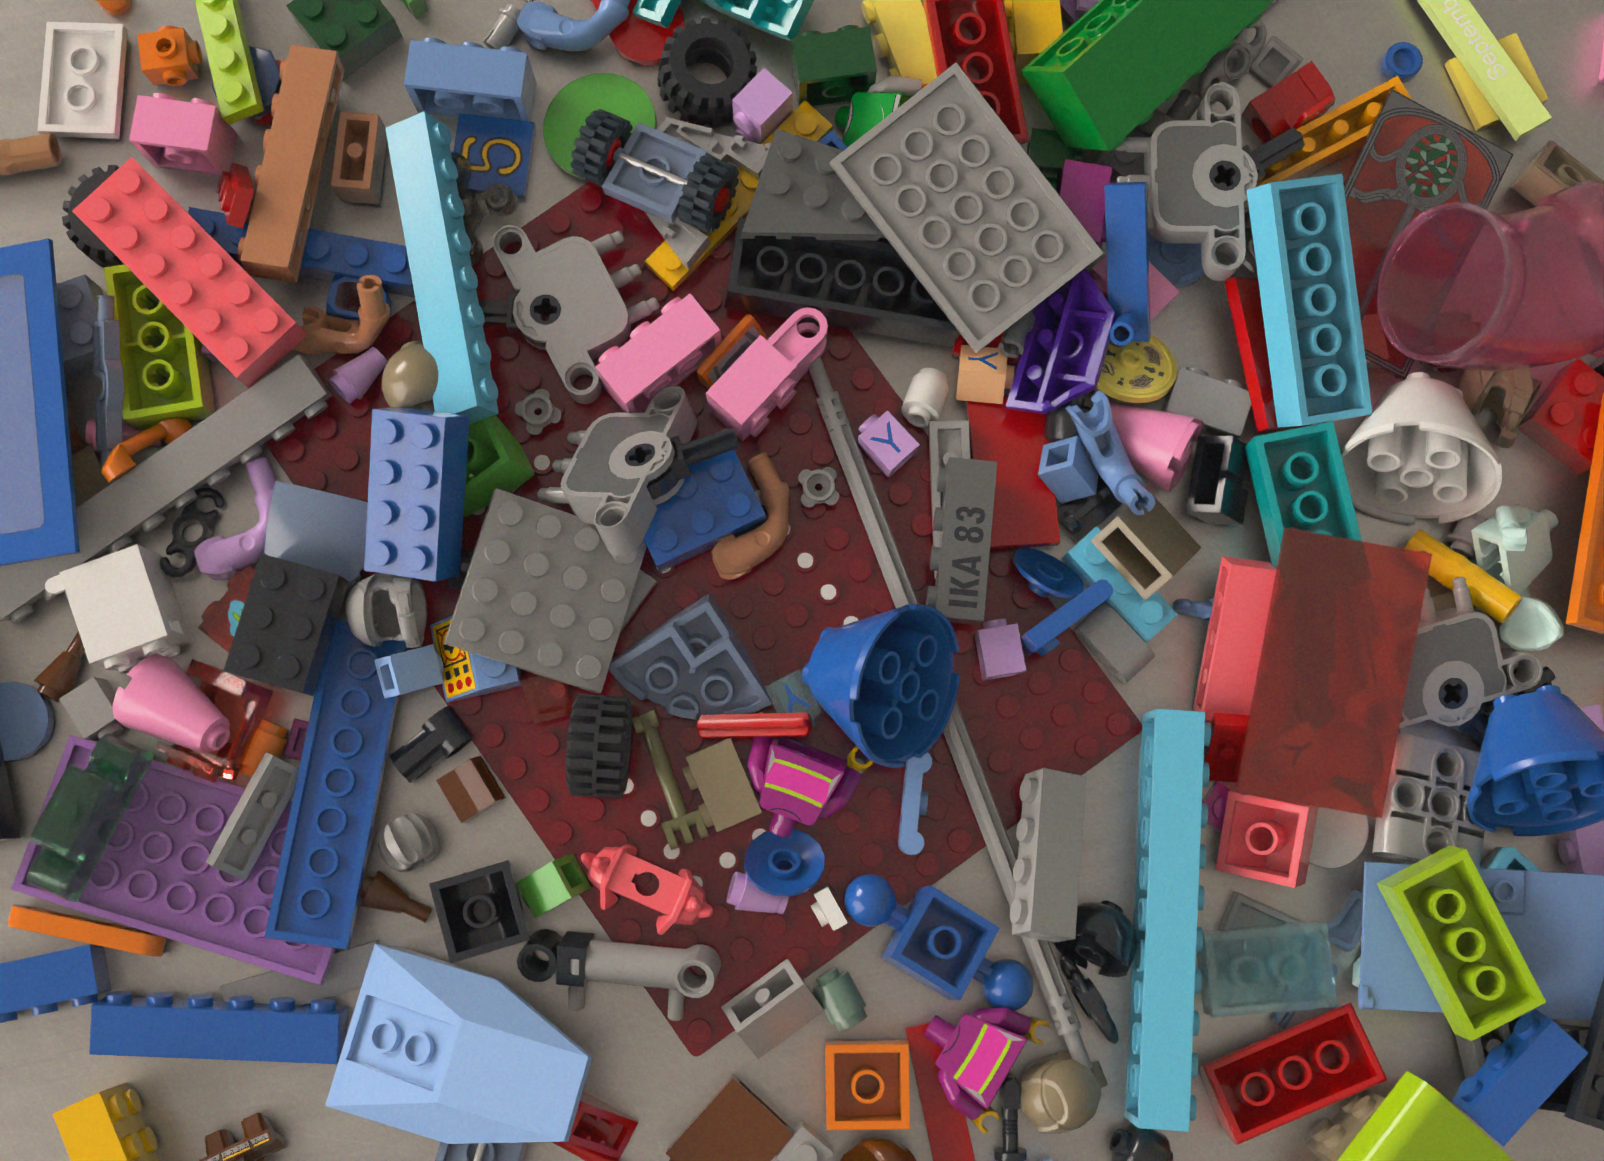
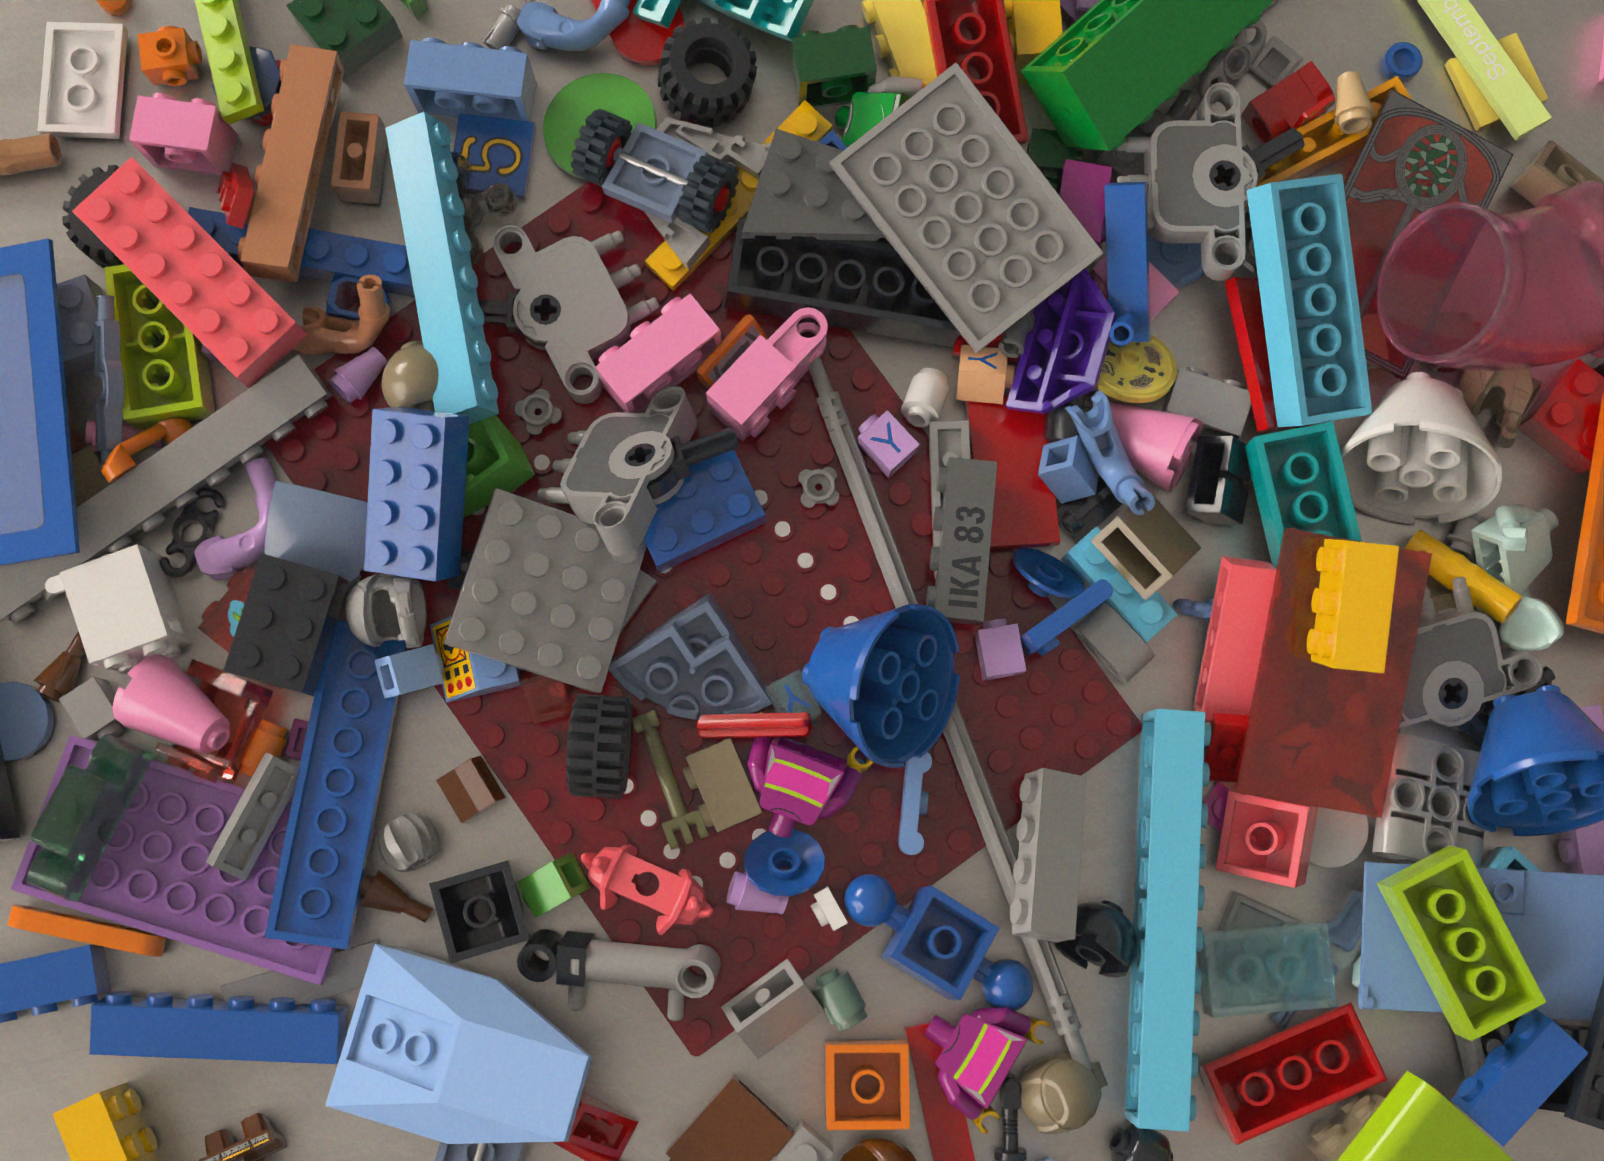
black piece [389,705,474,783] -> none
nougat piece [712,452,790,580] -> none
lavender brick [732,67,793,144] -> none
black piece [1060,953,1119,1044] -> none
none -> yellow brick [1307,539,1399,673]
none -> tan cone [1334,71,1375,134]

